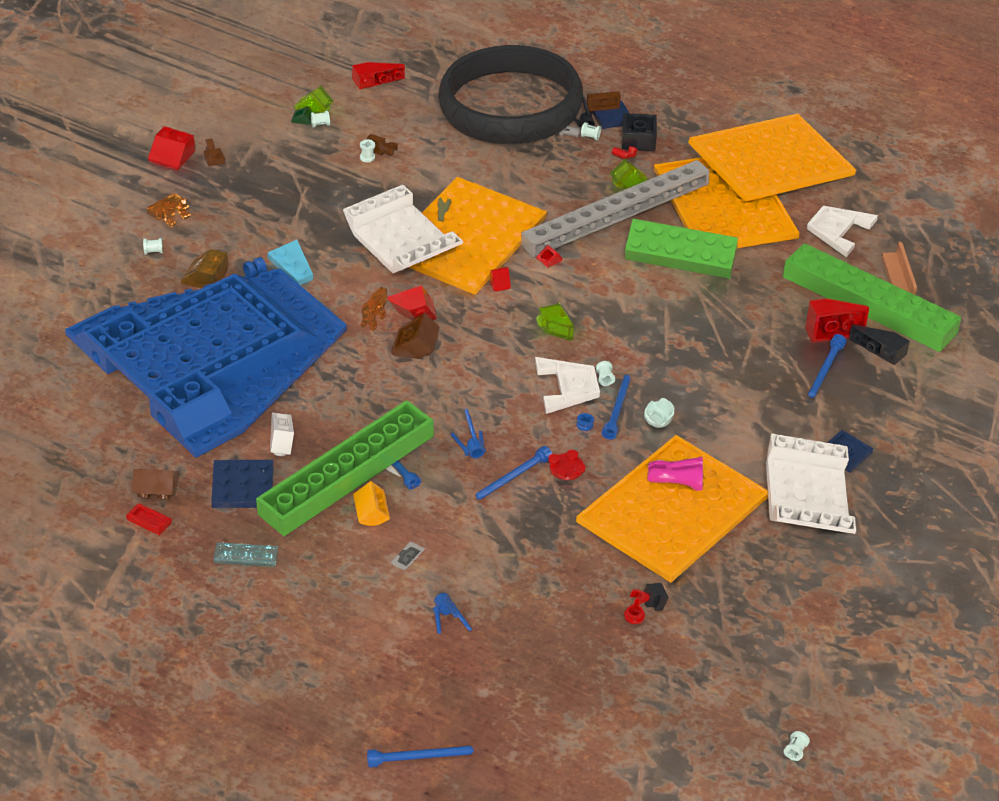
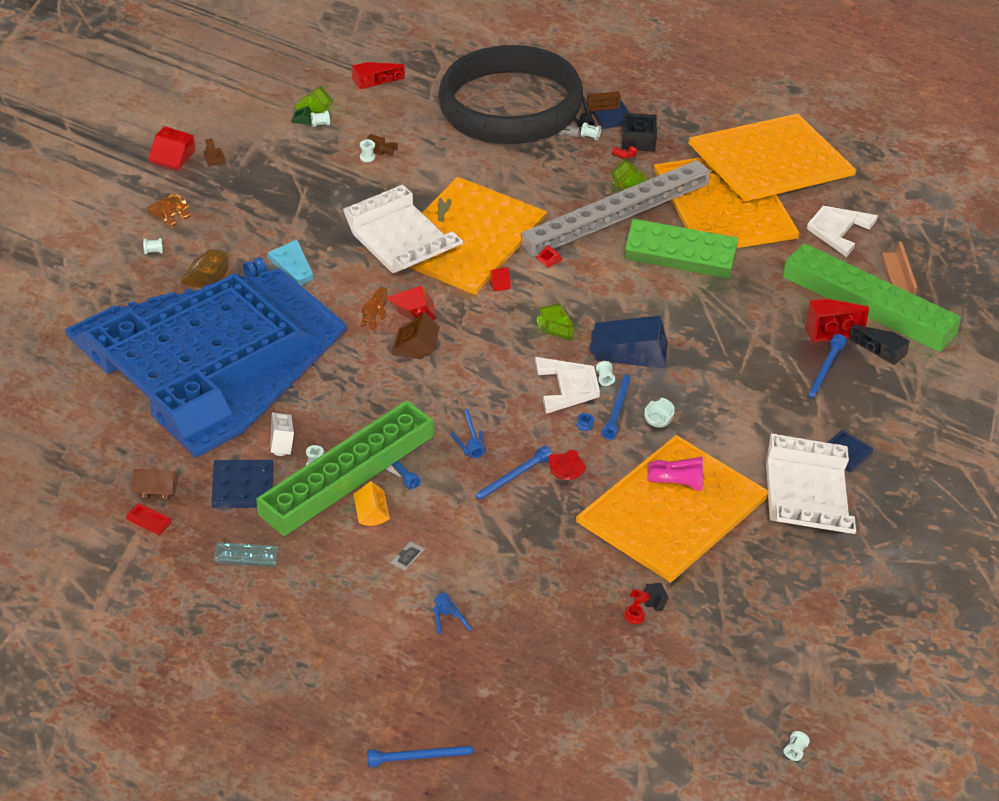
none -> light aqua bush [306,445,324,466]
none -> dark blue slope [590,315,668,368]

